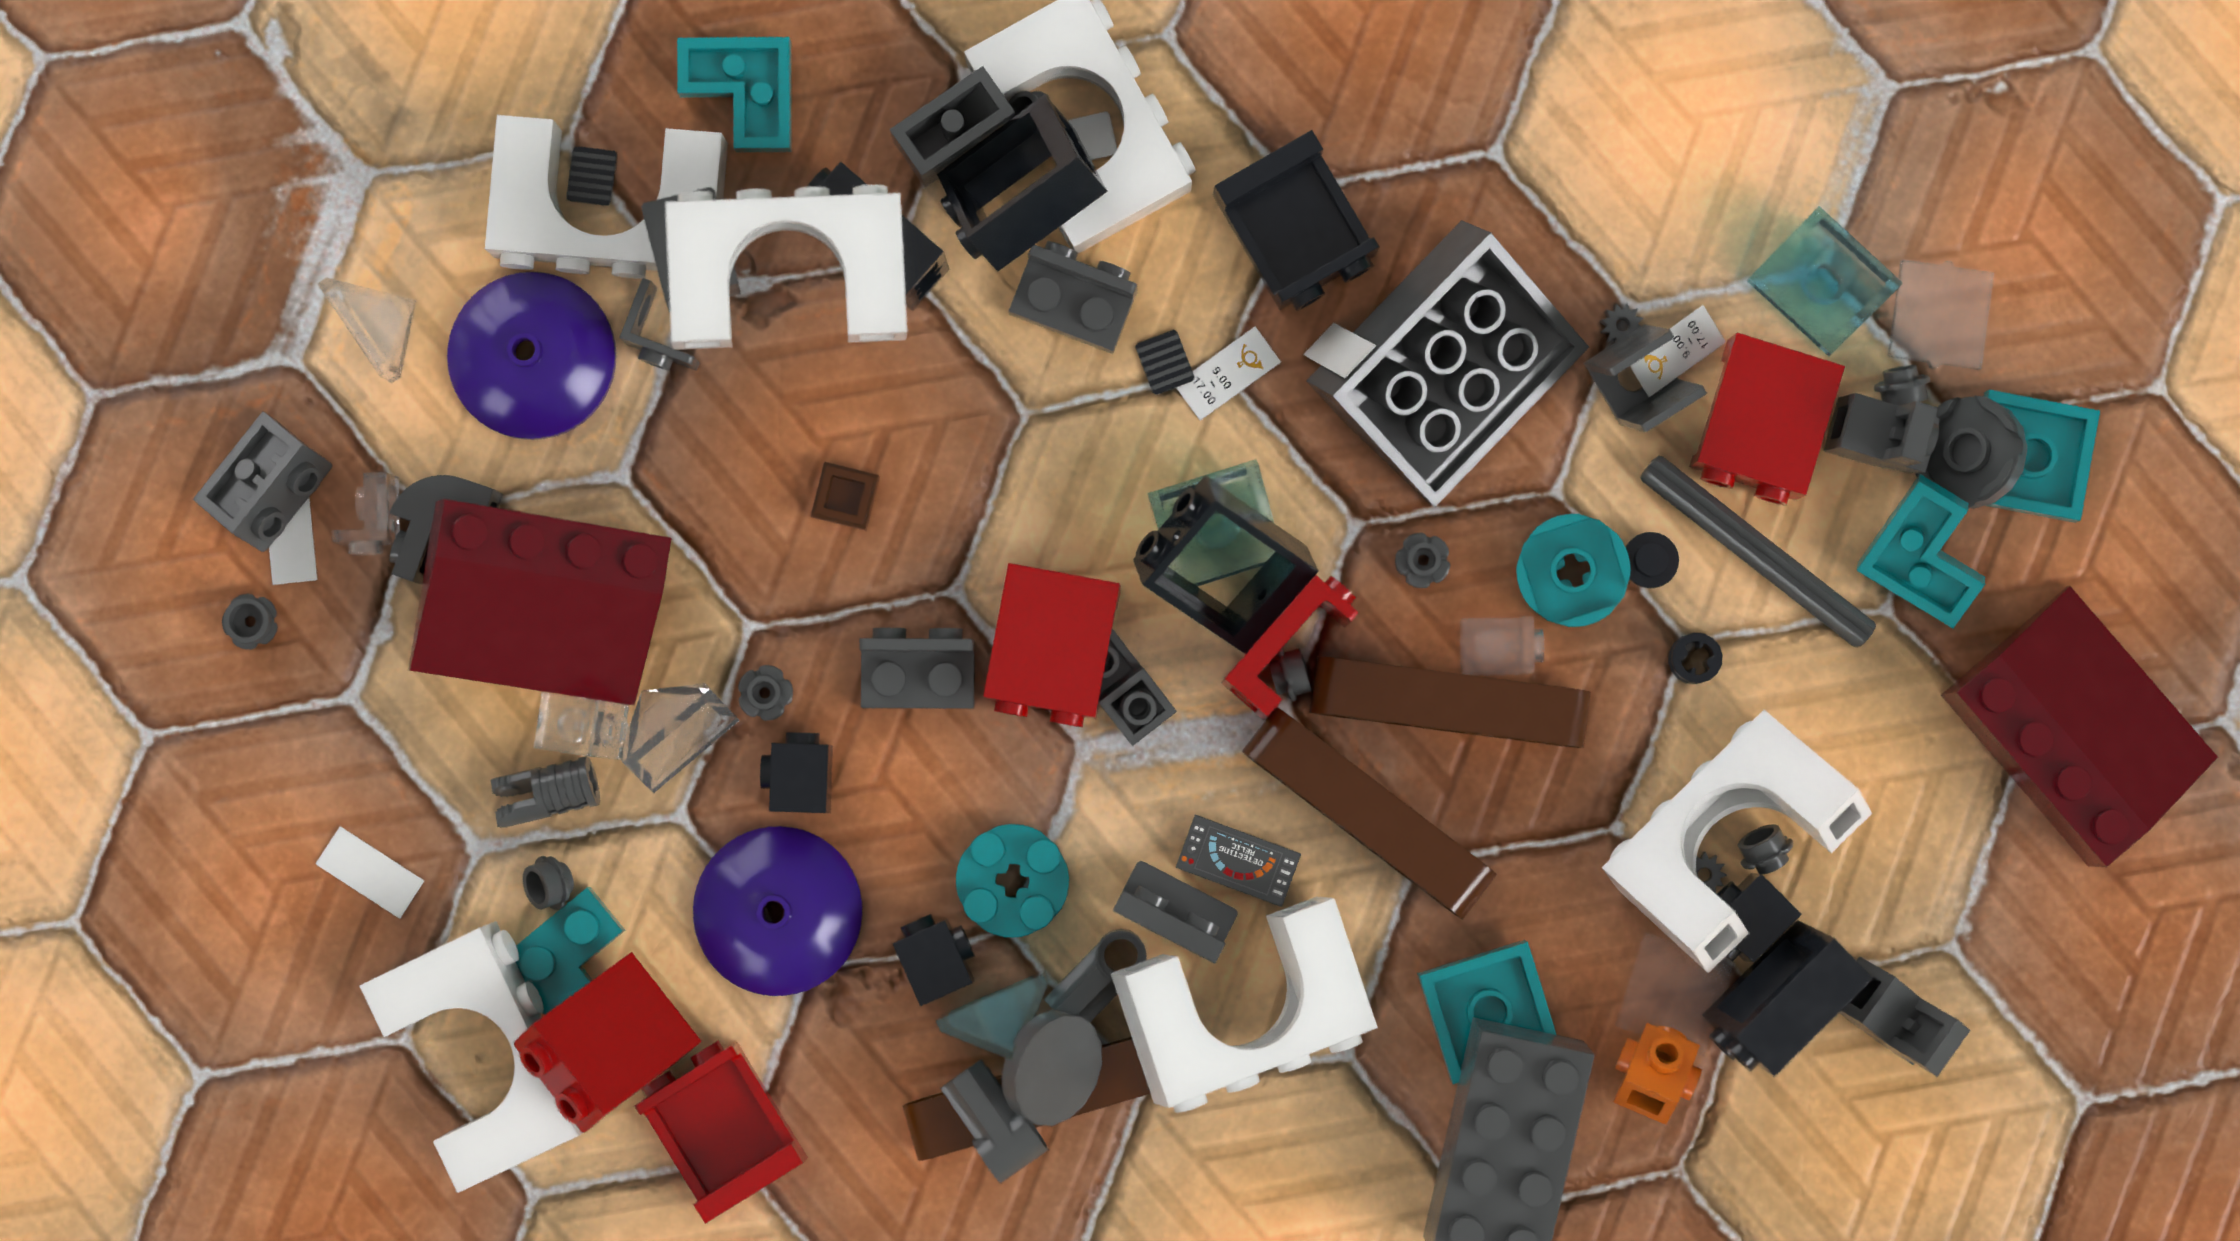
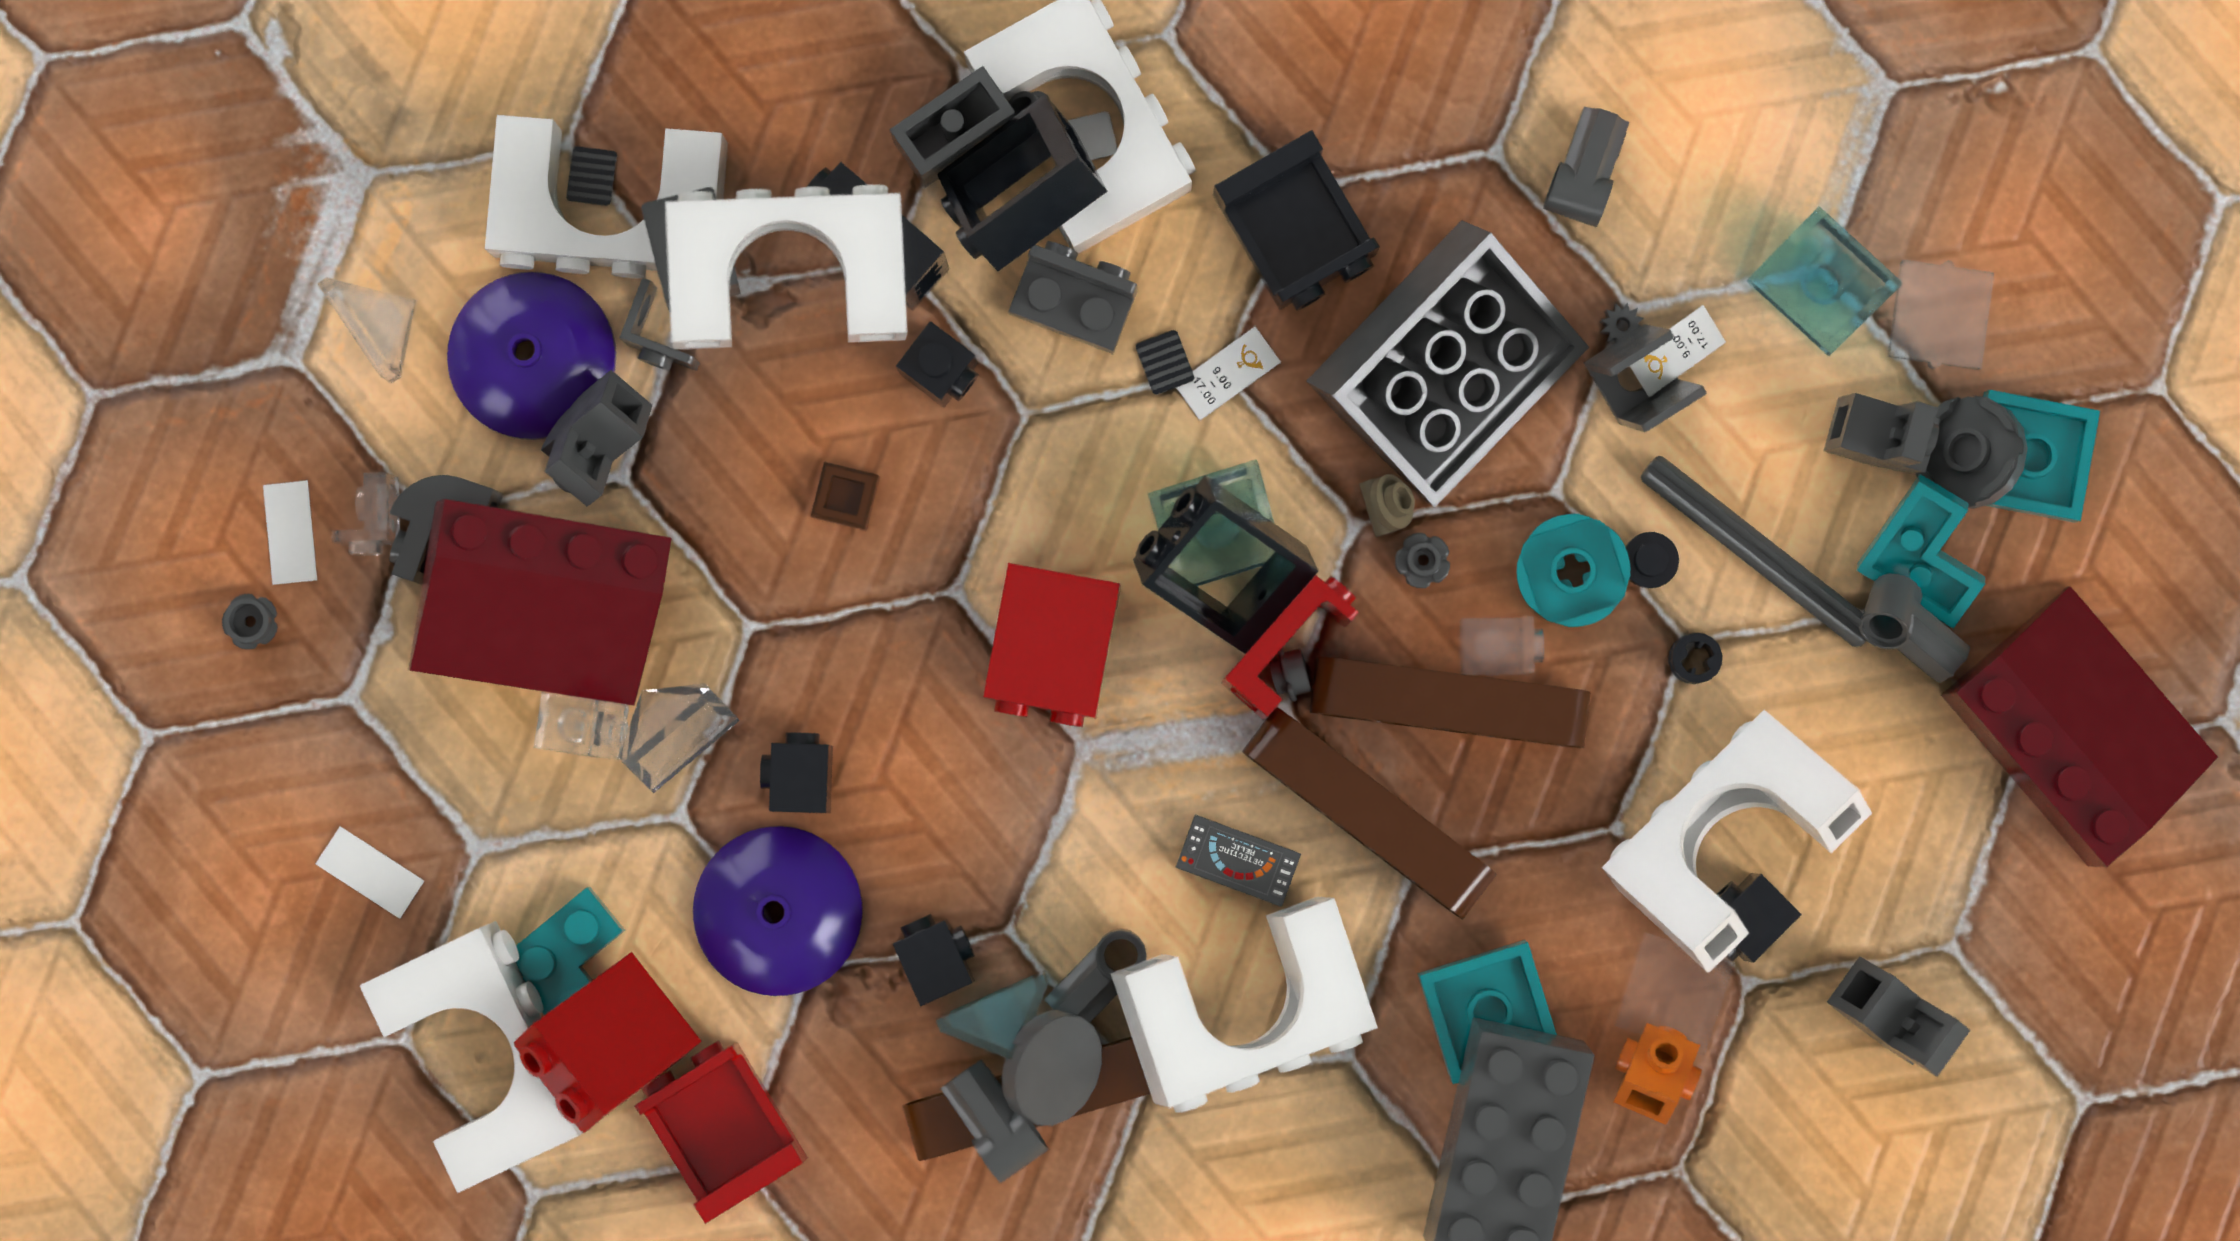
dark grey bracket [193,411,332,552] -> none
dark grey hinge [491,756,600,828] -> none
dark grey plate [523,856,574,910] -> none
teal plate [677,37,792,152] -> none
dark grey plate [738,665,793,721] -> none
dark grey bracket [859,628,975,709] -> none
teal plate [956,824,1069,938] -> none
dark grey slope [1099,629,1177,746] -> none
dark grey bracket [1113,861,1238,964] -> none
white sticker [1303,323,1376,378] -> none
red panel [1689,332,1845,505] -> none
dark grey piece [1696,852,1727,894] -> none
black window [1702,920,1873,1077] -> none
dark grey plate [1738,824,1793,874] -> none
dark grey plate [1874,365,1931,406] -> none
none -> dark grey brick [541,370,653,507]
none -> black brick [896,321,979,408]
none -> dark tan plate [1359,474,1415,537]
none -> dark grey piece [1543,107,1629,227]
none -> dark grey piece [1859,574,1970,683]

